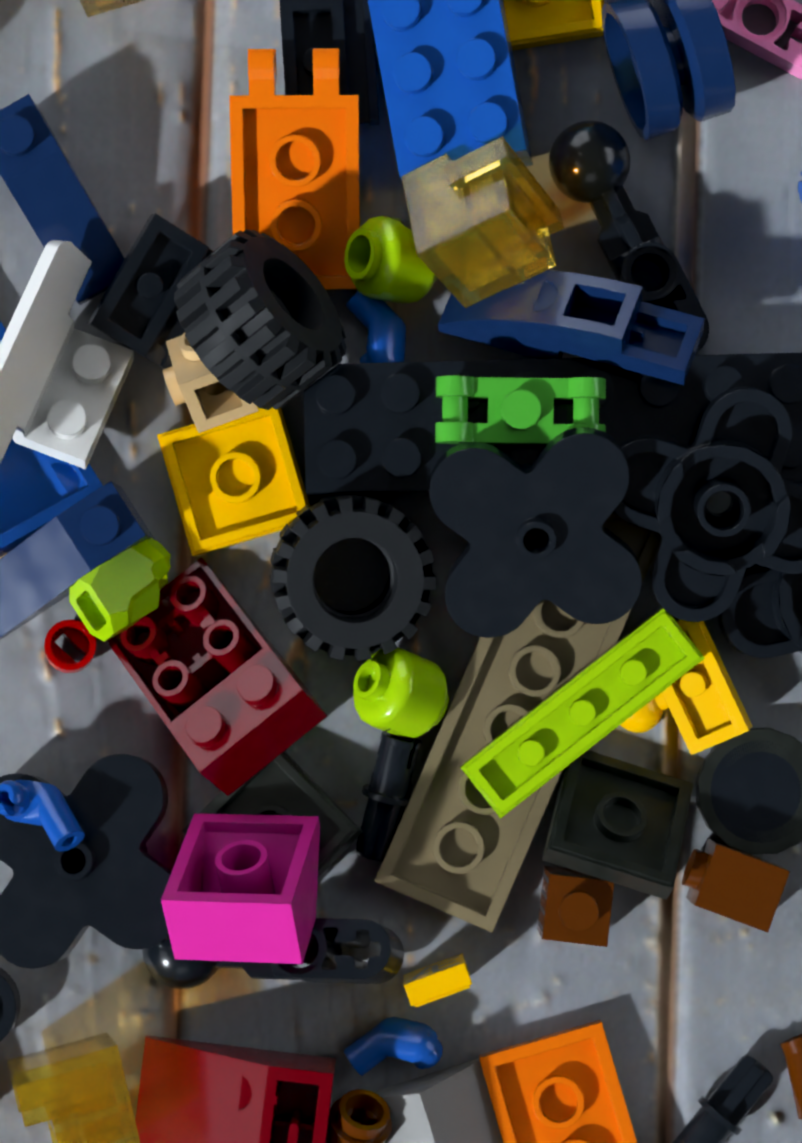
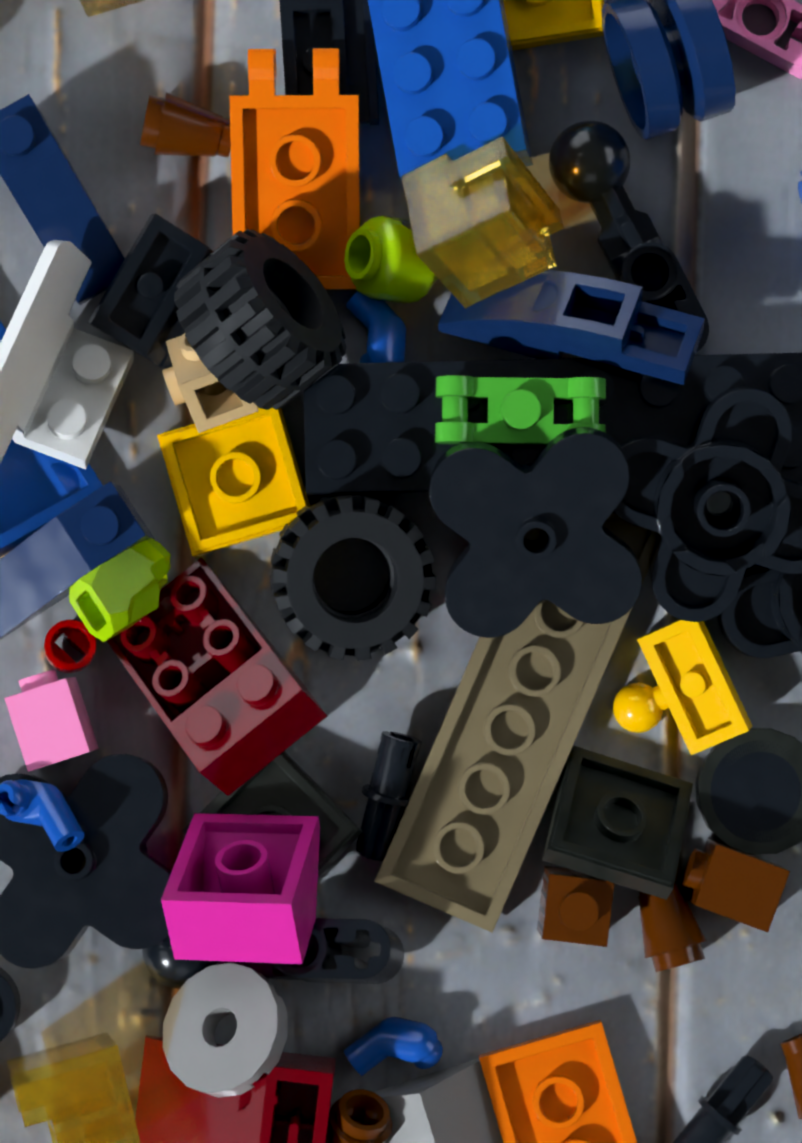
lime head [353,647,449,738] -> none
yellow tile [403,953,472,1008] -> none
lime tile [460,608,705,819] -> none
none -> bright pink brick [4,669,99,772]
none -> reddish brown cone [140,92,231,158]
none -> light grey tile [163,962,288,1098]
none -> reddish brown cone [638,882,707,972]

